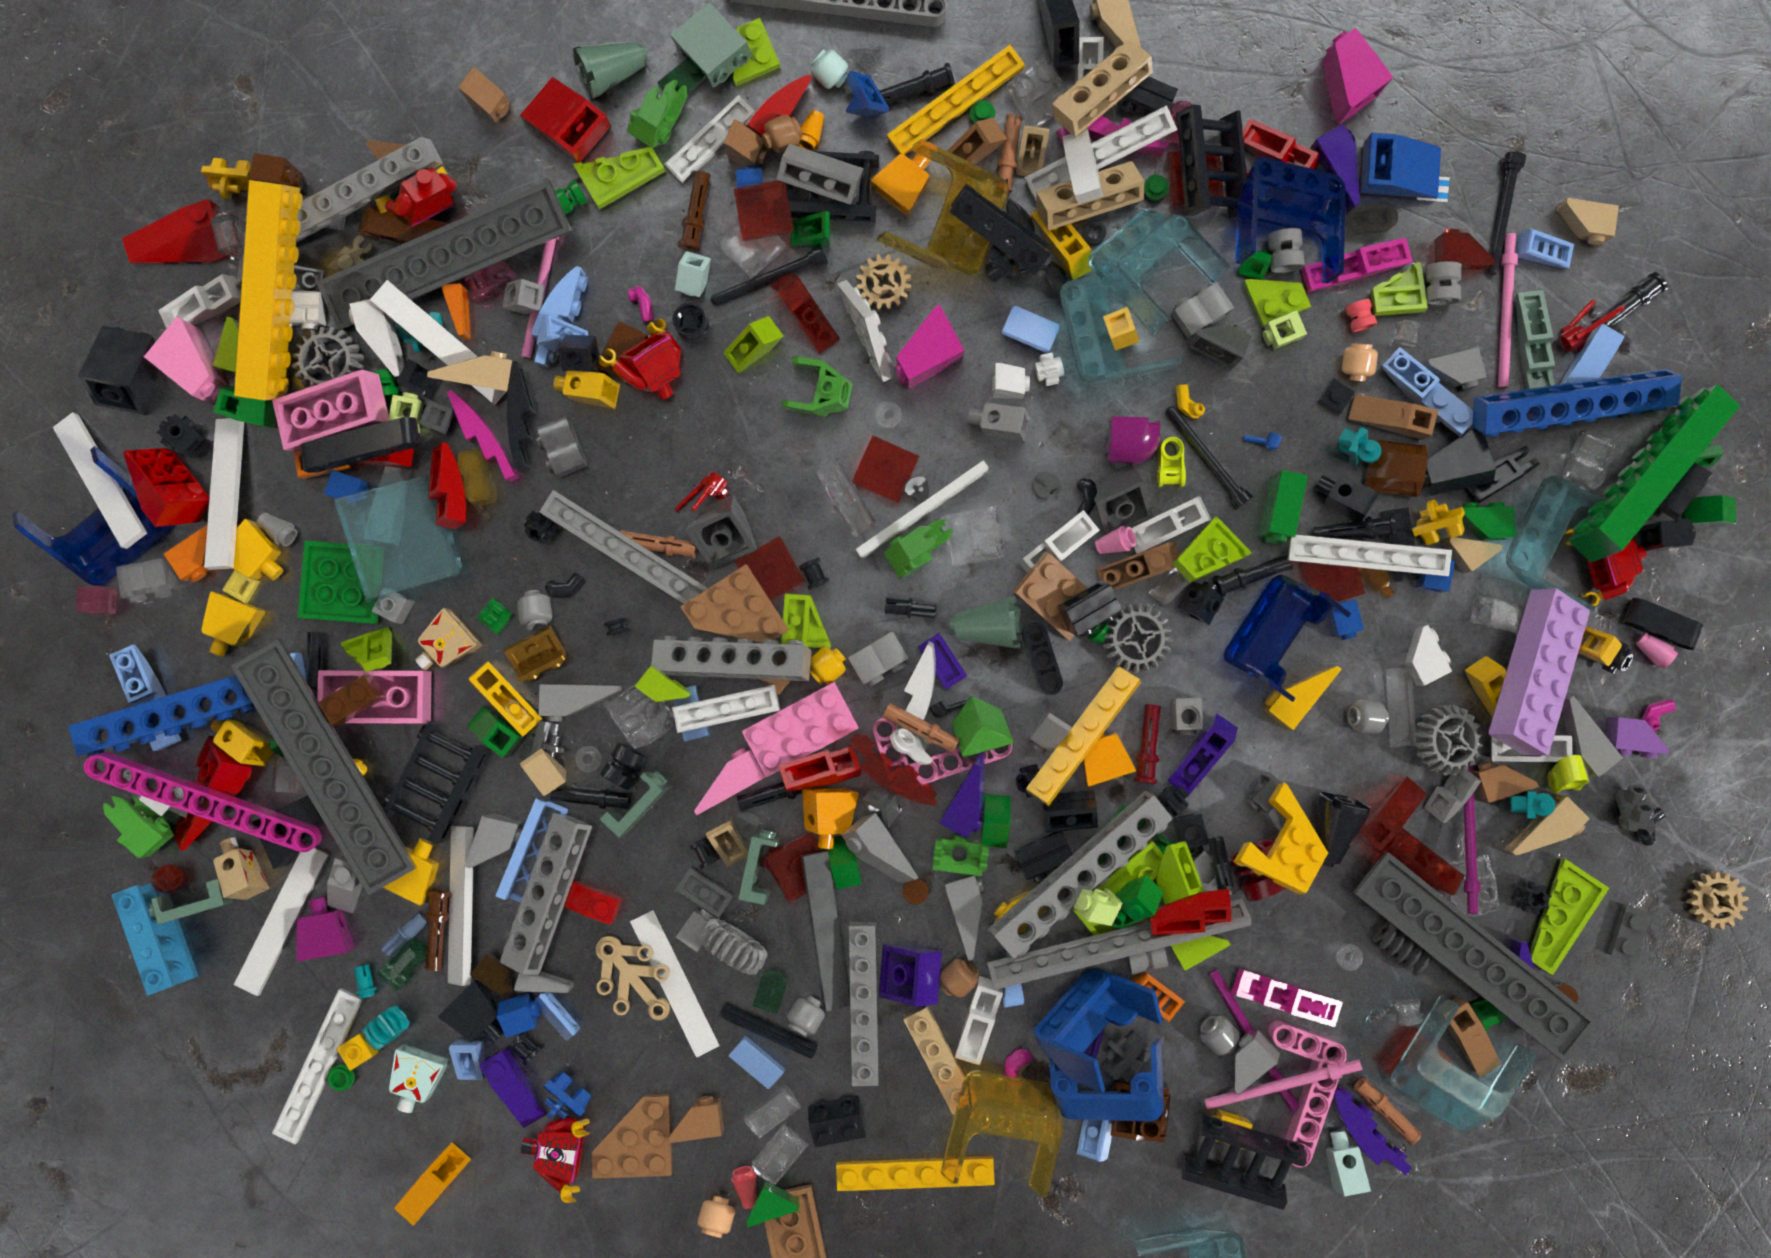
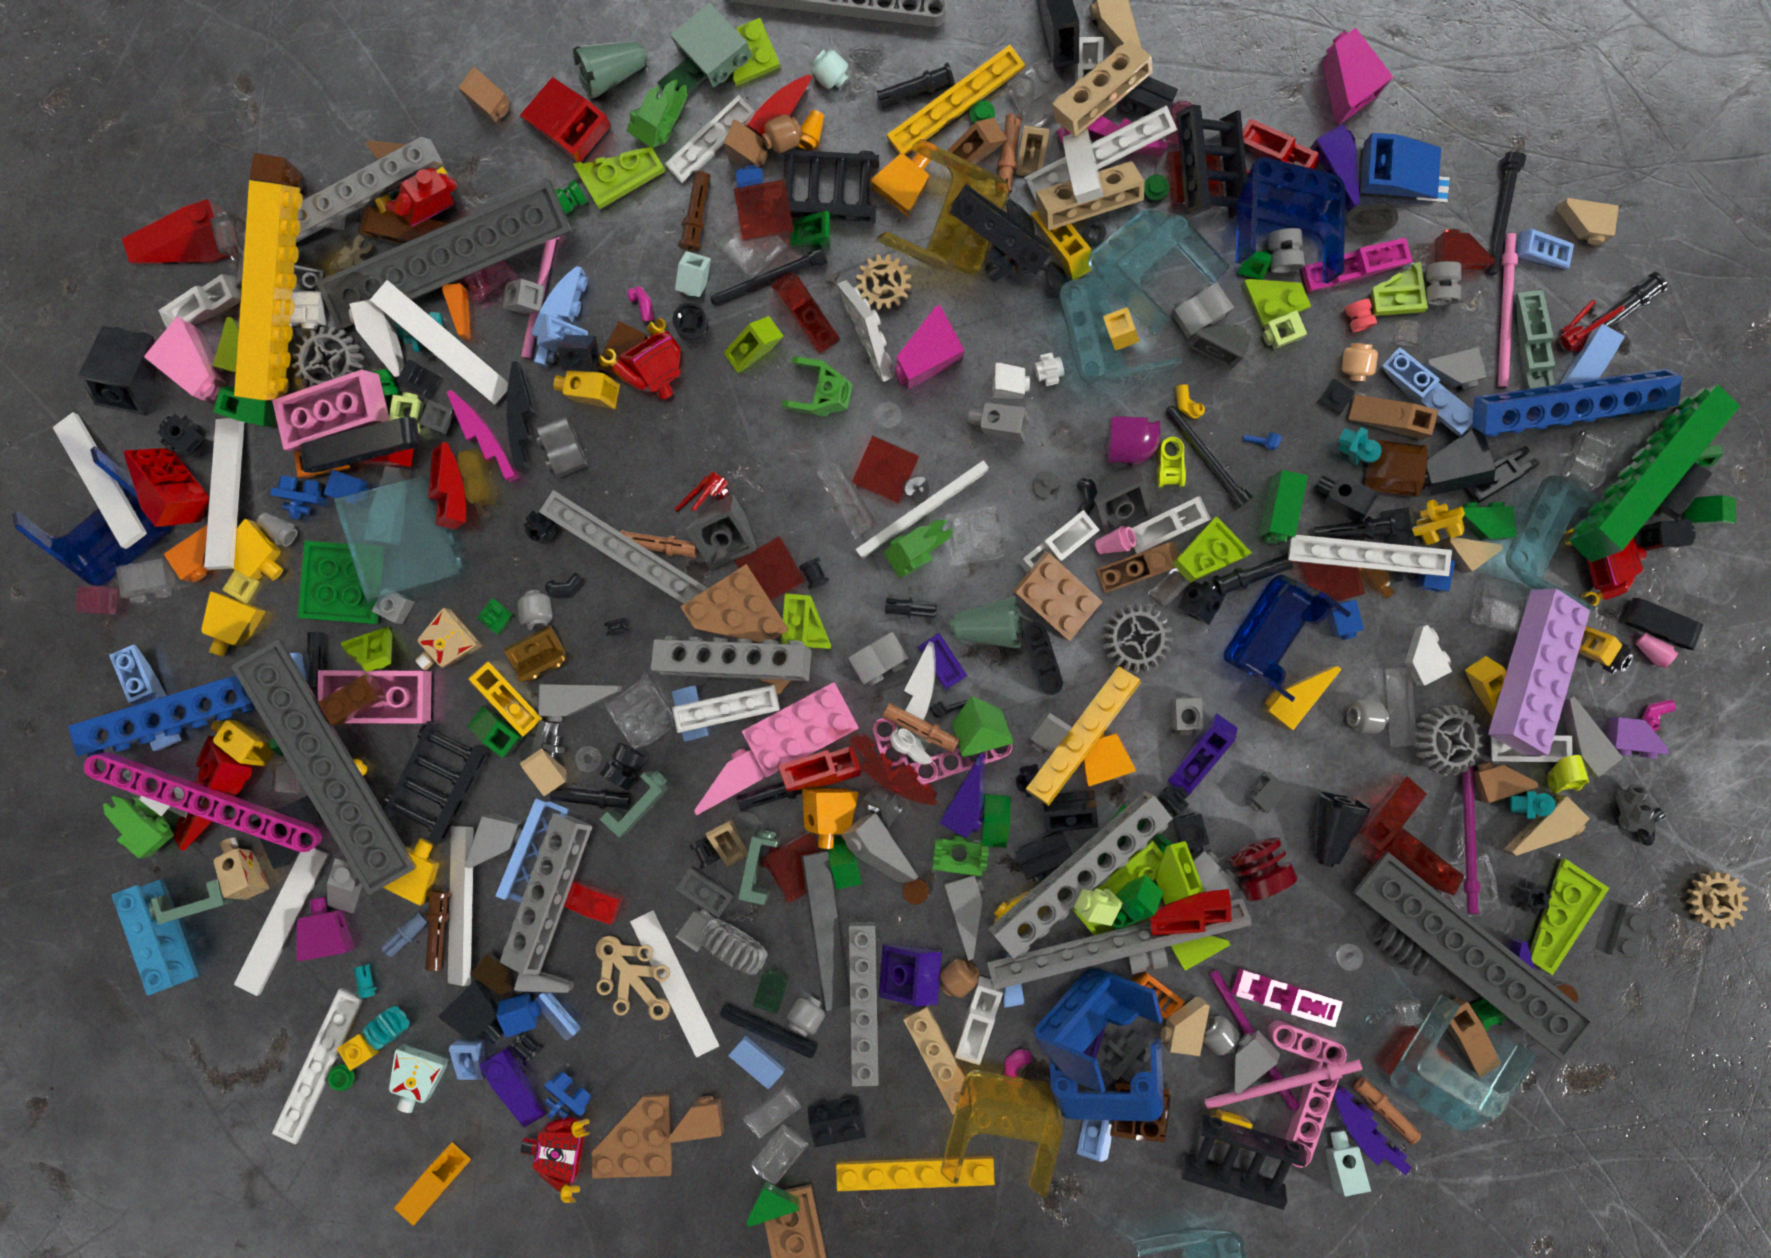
clear red wheel [150,864,183,893] -> none
yellow hips [201,158,251,200] -> none
clear green piece [377,938,427,992] -> none
tan slope [427,351,512,391] -> none
lime slope [635,665,691,702] -> none
light nougat head [697,1195,735,1238] -> none
coral cone [731,1166,757,1209] -> none
light grey brick [777,144,863,205] -> none
yellow head [810,647,846,685] -> none
blue slope [845,71,889,117] -> none
light blue slope [1001,306,1060,353] -> none
black brick [1057,580,1122,637] -> none
green plate [1088,622,1111,644] -> none
dark red pin [1133,704,1161,784] -> none
black axle [1208,836,1234,890] -> none
yellow wing [1233,782,1328,895] -> none
light grey slope [1424,770,1481,823] -> none
none -> blue hips [270,475,326,520]
none -> tan slope [1160,997,1210,1056]

